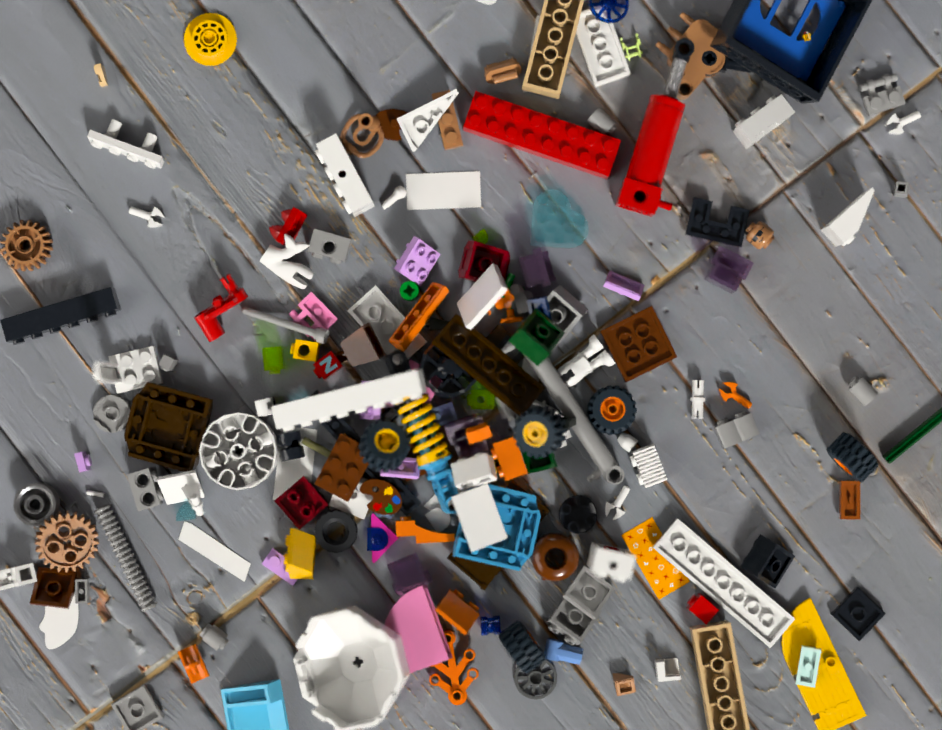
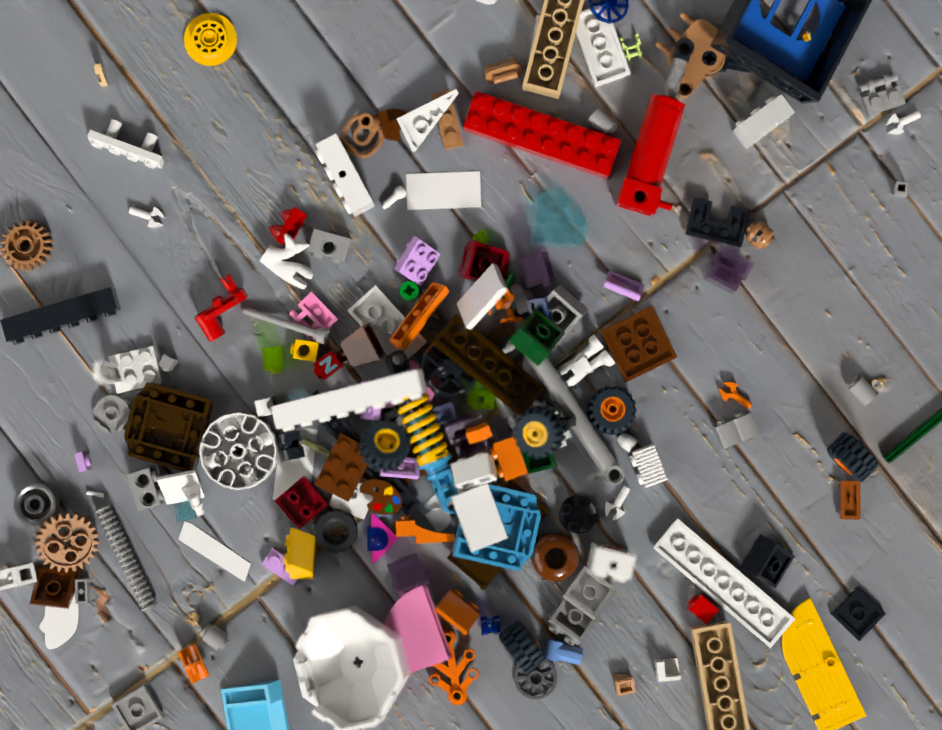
light orange sticker [621,517,690,600] -> none
white pin [690,380,705,419] -> none
light aqua plate [795,645,821,688] -> none
white slope [821,188,875,247] -> none

